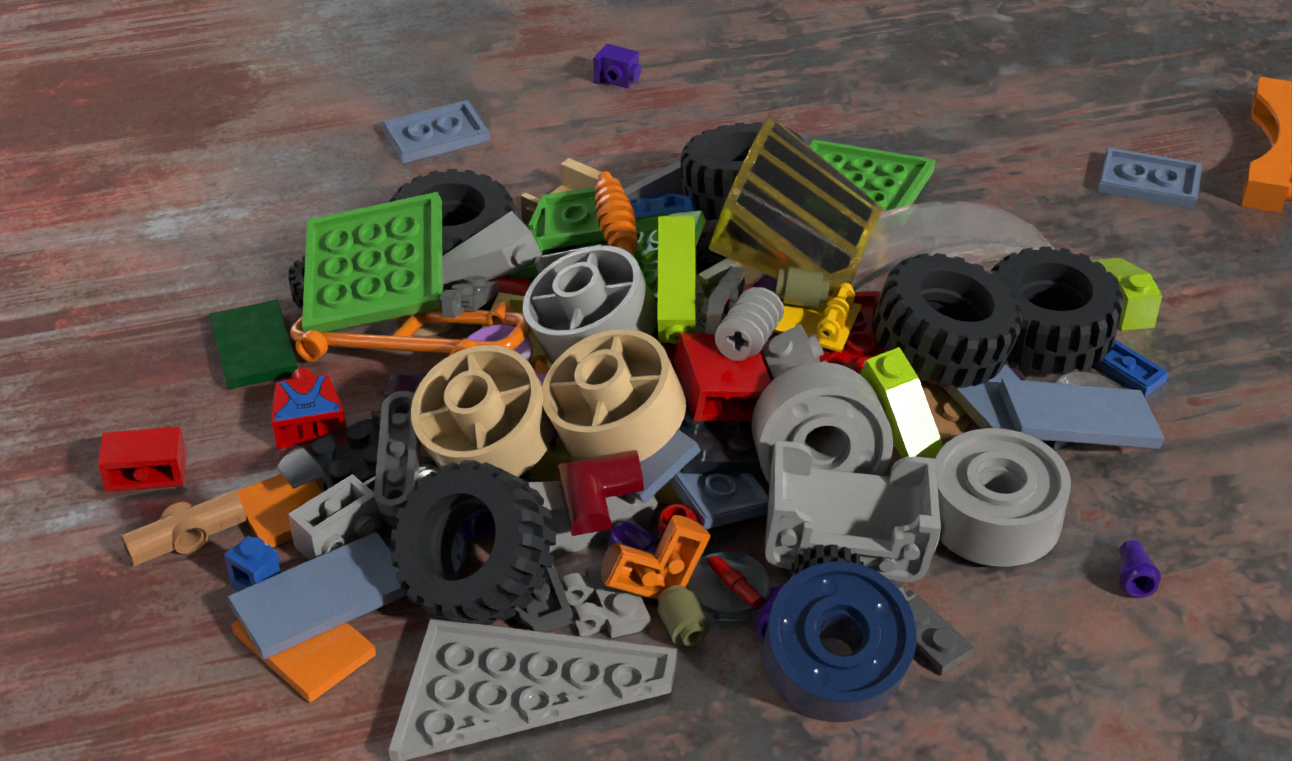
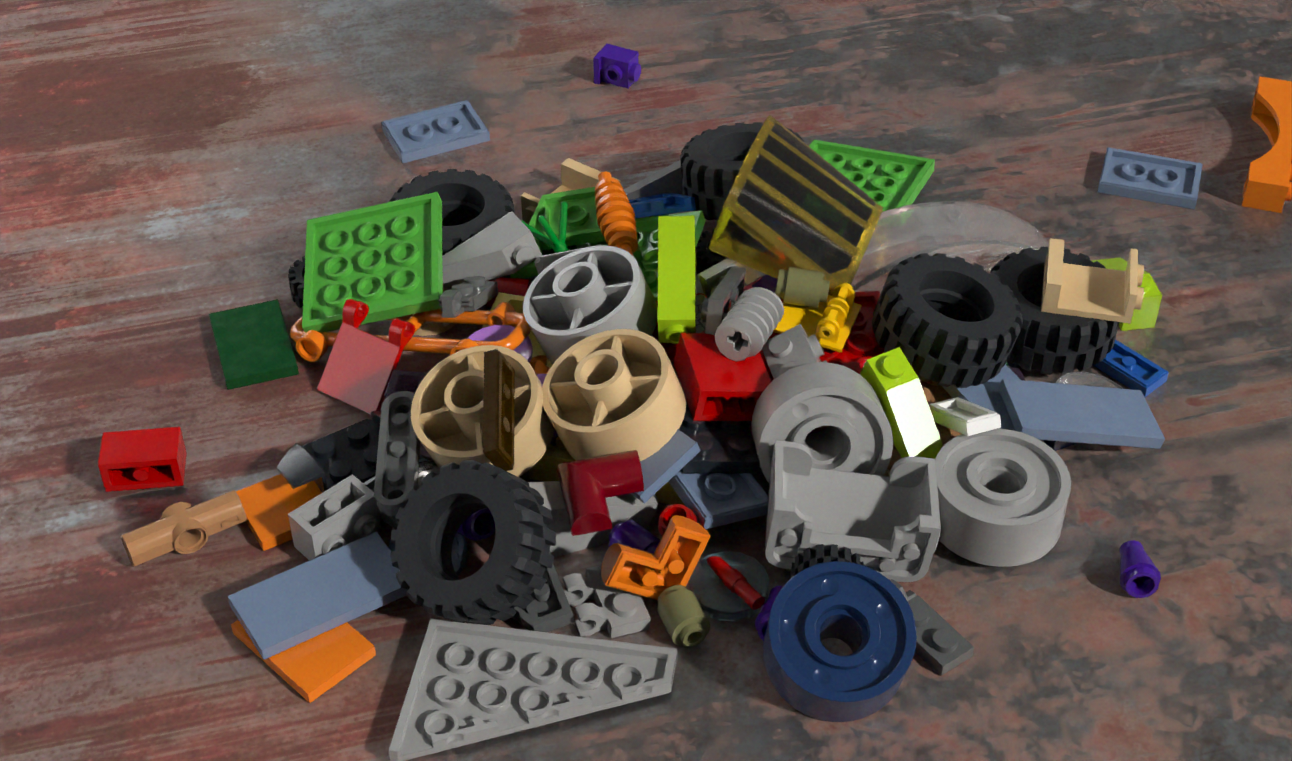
blue brick [224,536,282,591] -> none
red torso [271,368,346,450] -> none
none -> red flag [317,299,415,414]
none -> dark brown tile [483,349,515,471]
none -> green plant [520,201,569,253]
none -> white tile [928,397,1001,436]
none -> tan panel [1041,238,1144,324]

